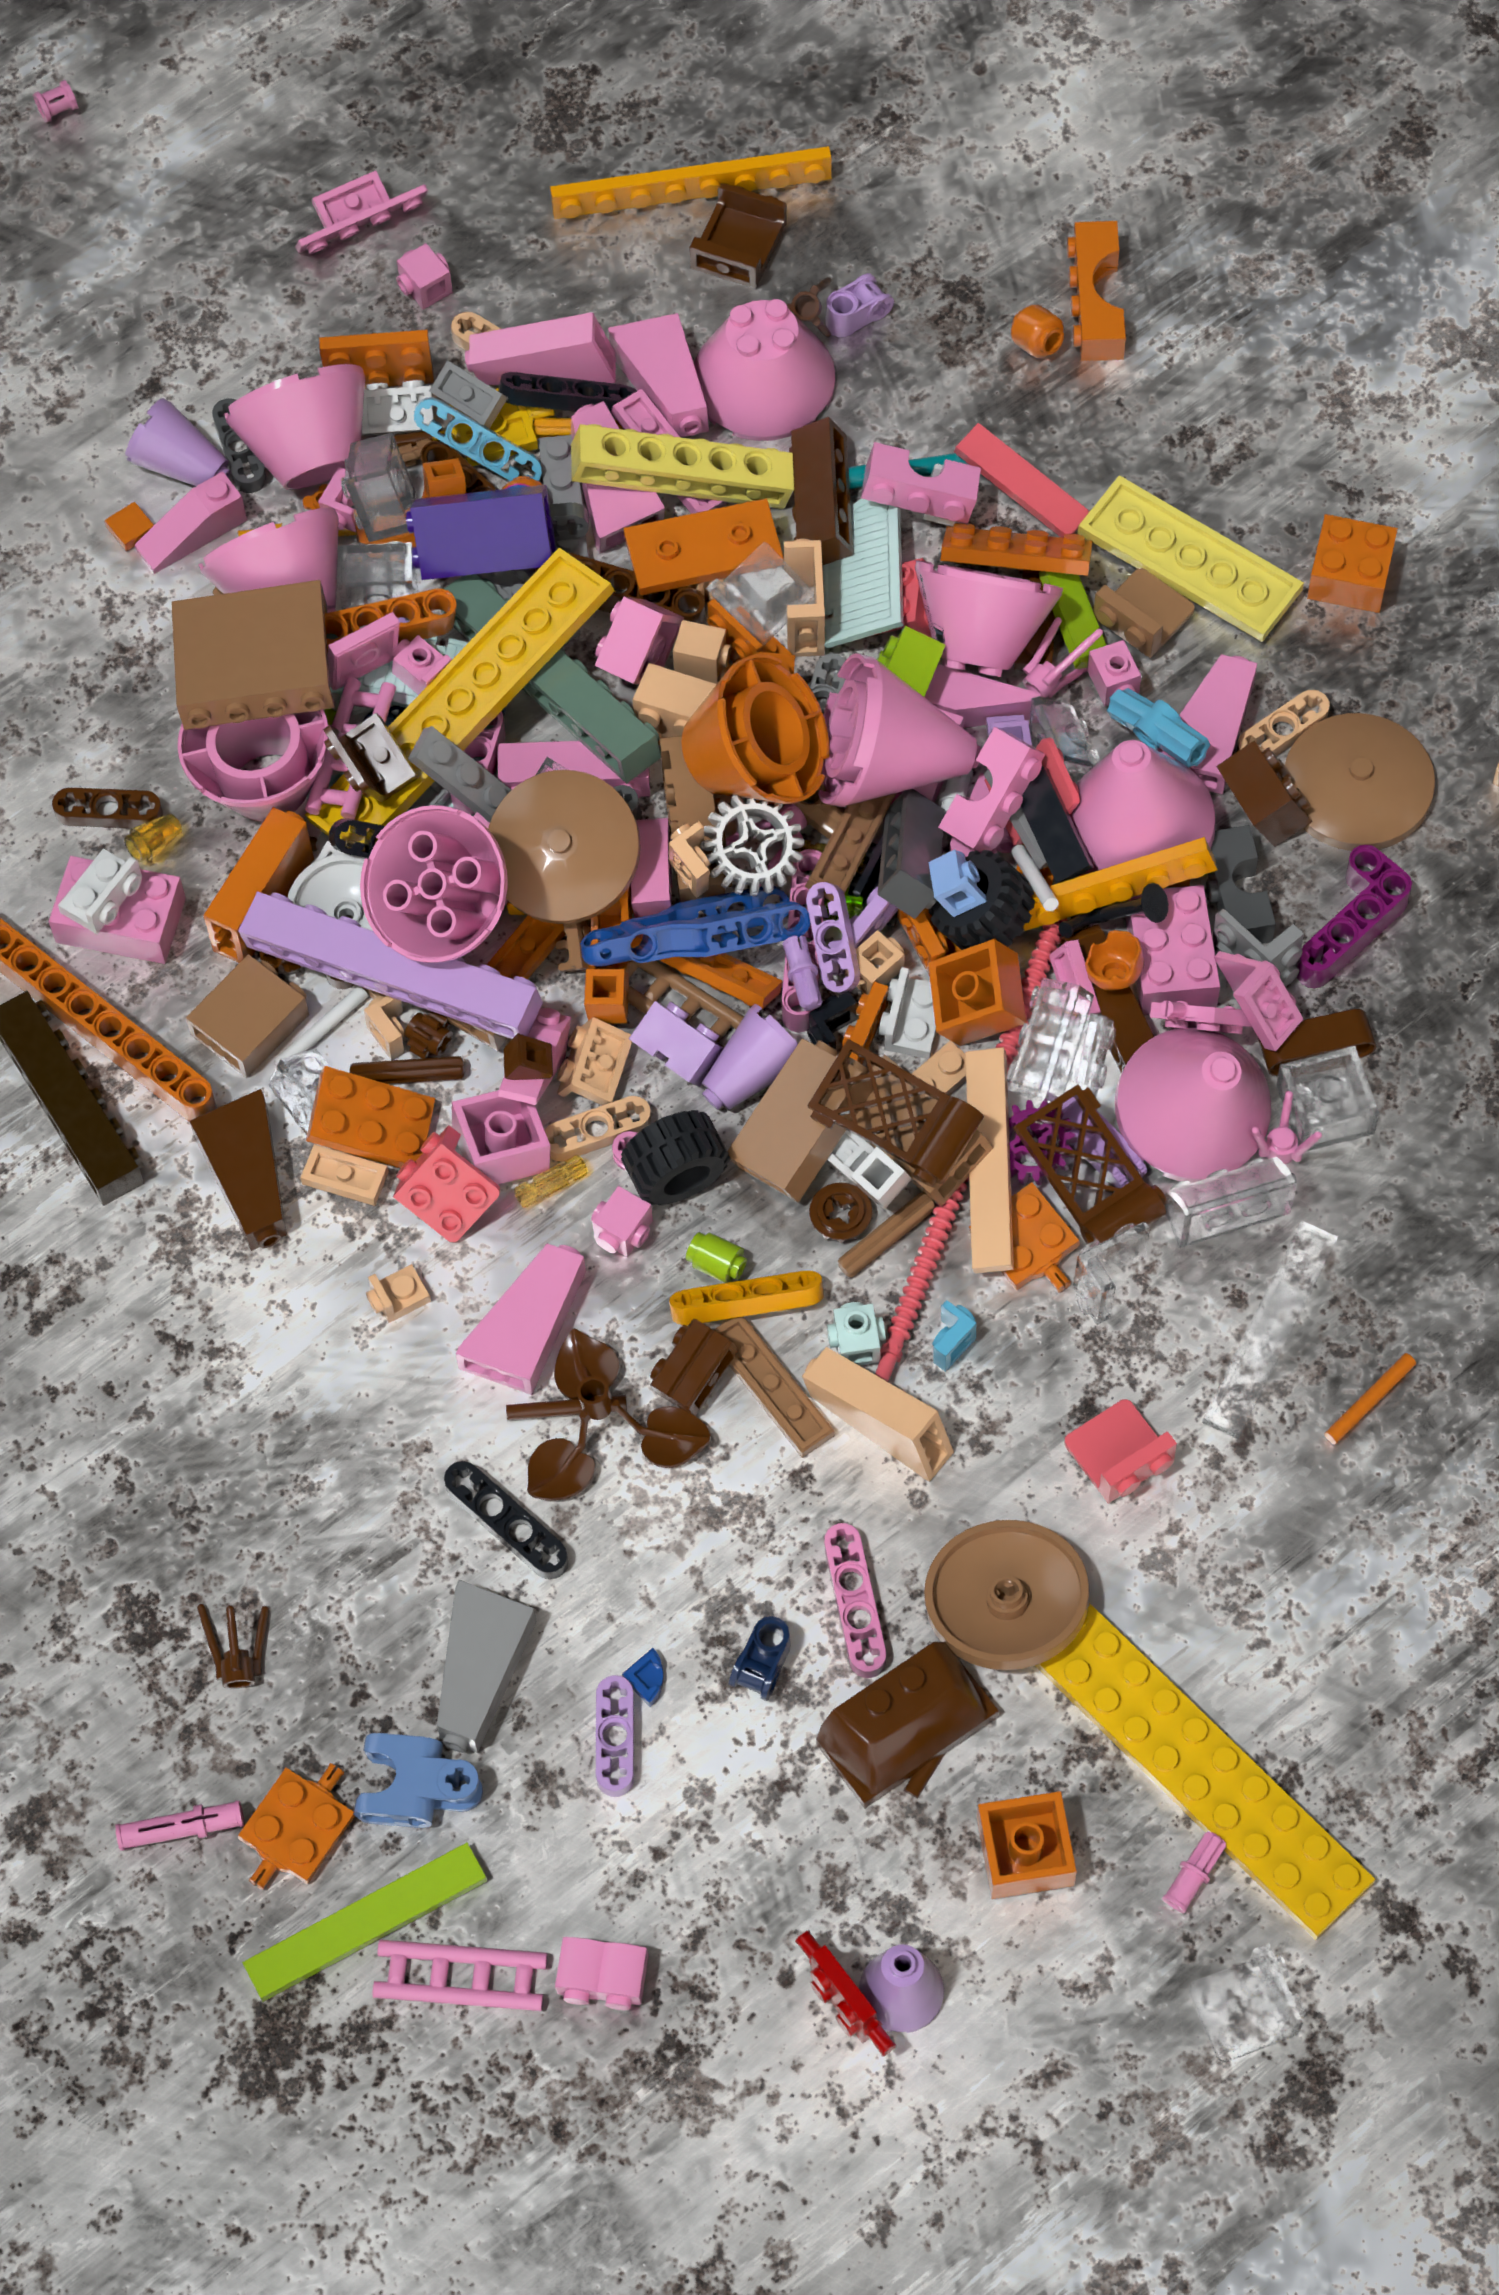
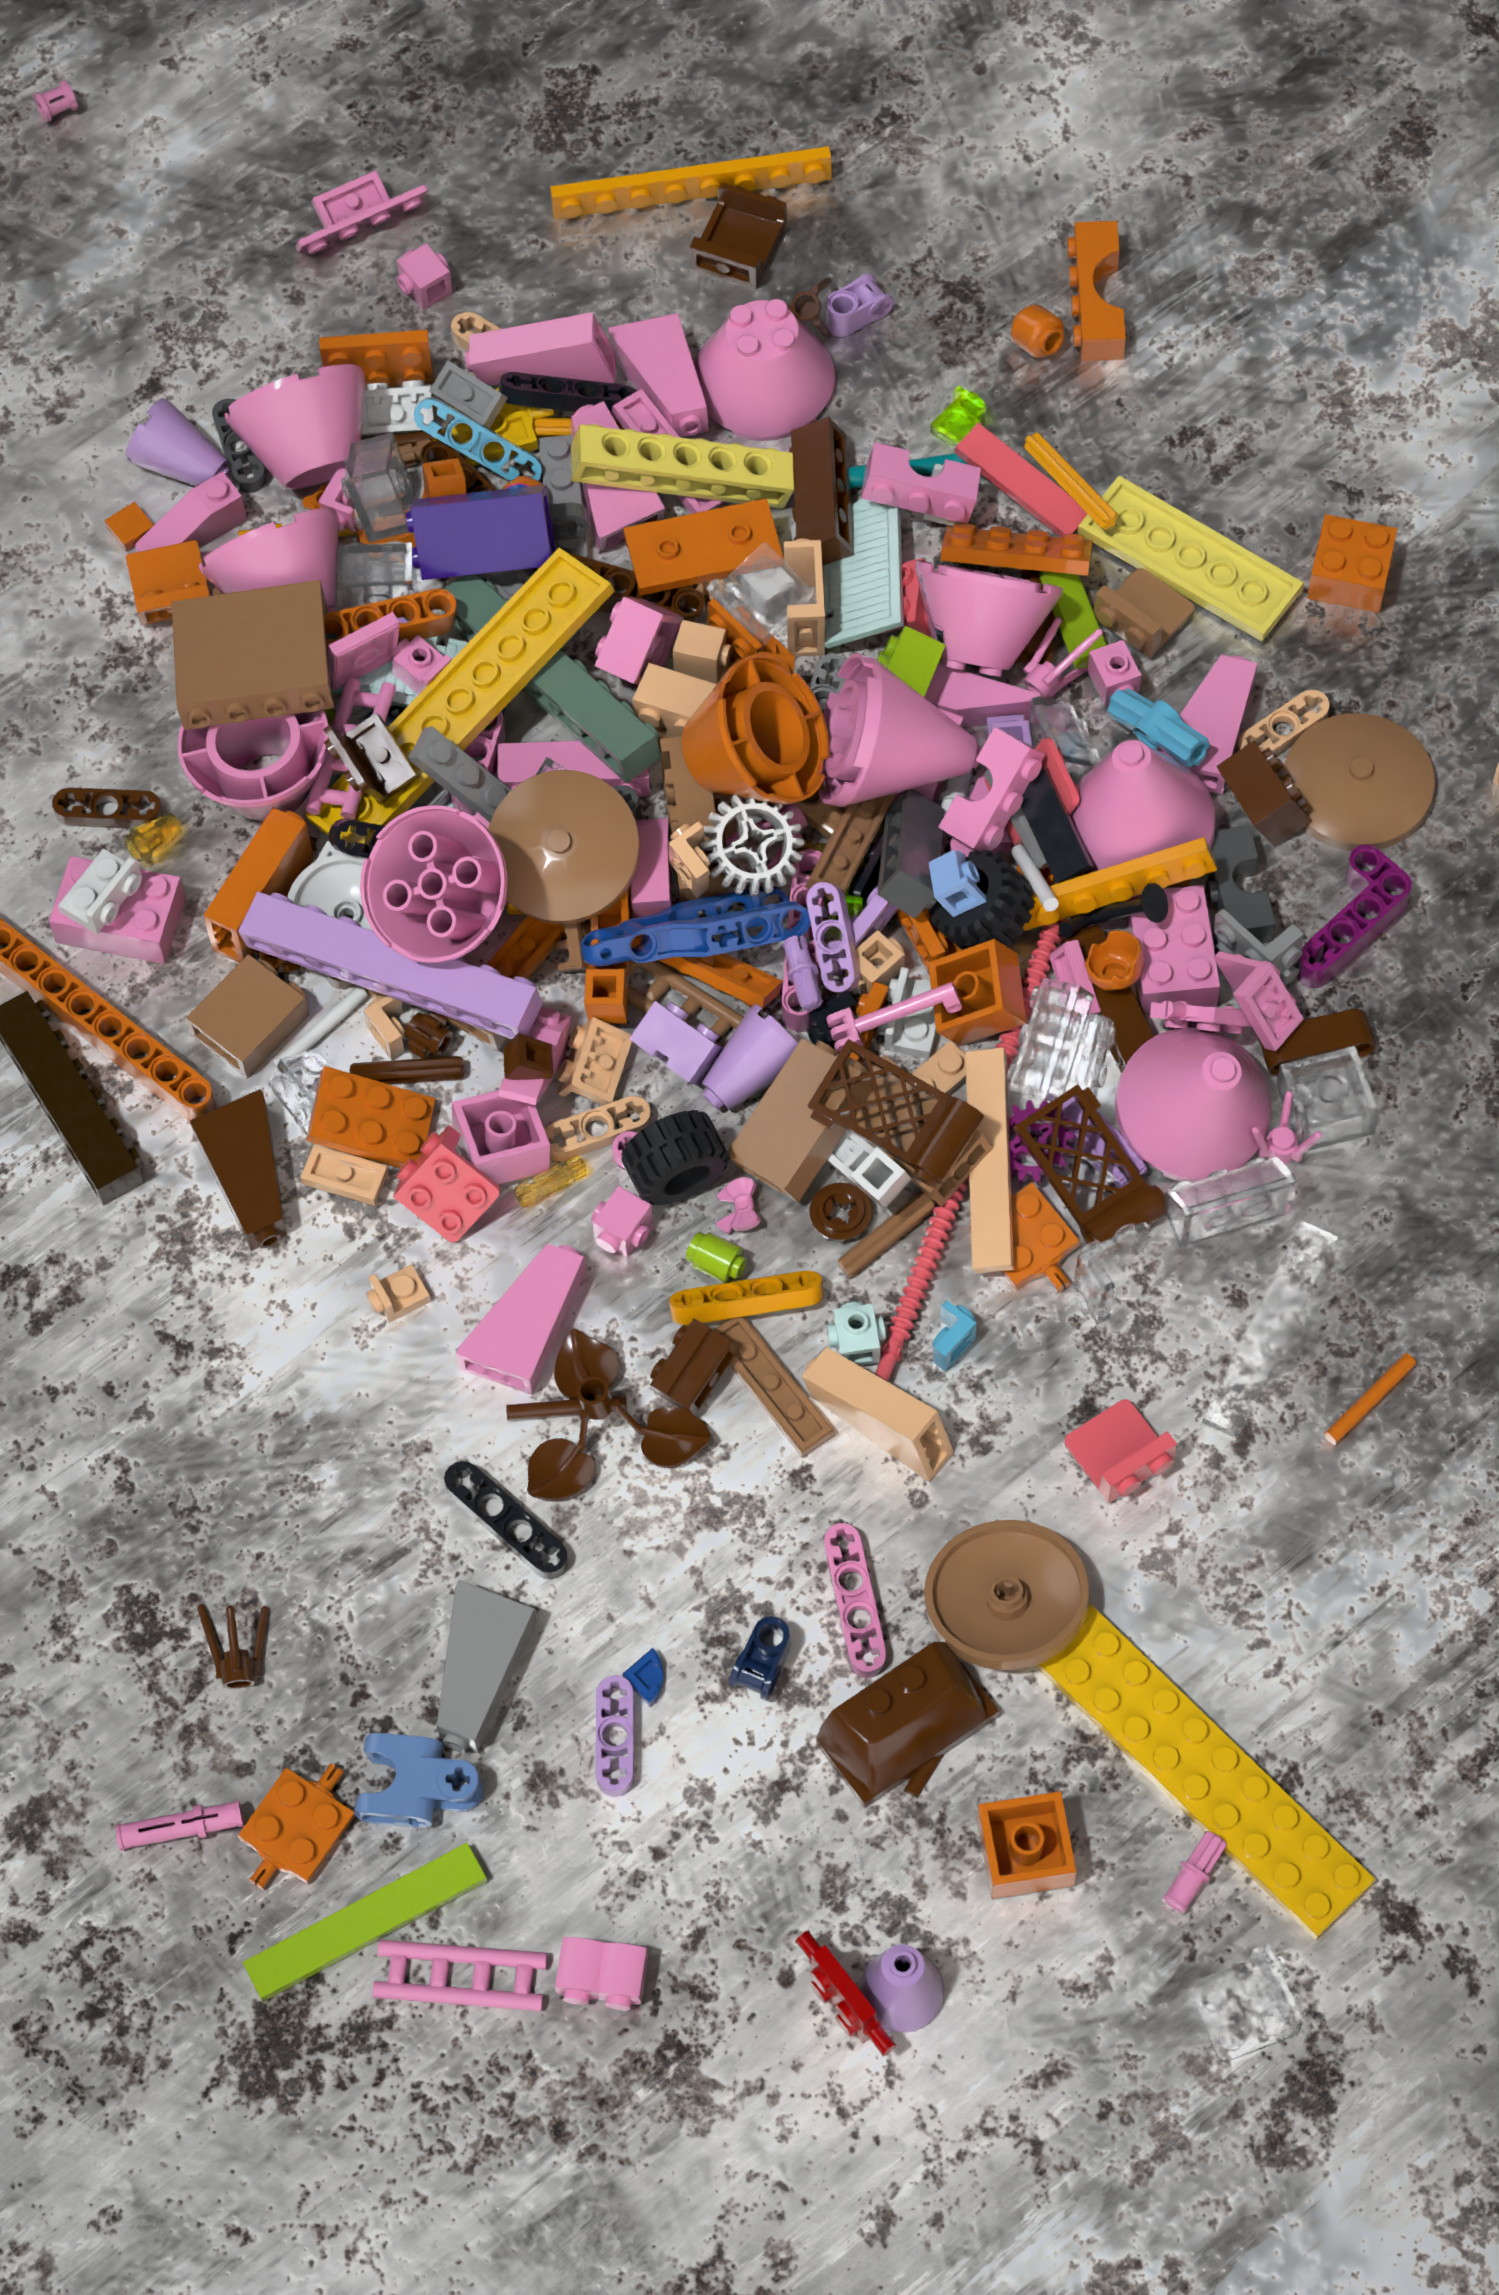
none -> orange bracket [126,540,210,626]
none -> bright pink piece [716,1177,761,1234]
none -> bright pink hinge [826,982,962,1054]
none -> clear neon green bracket [929,386,986,450]
none -> light orange axle [1024,433,1118,530]

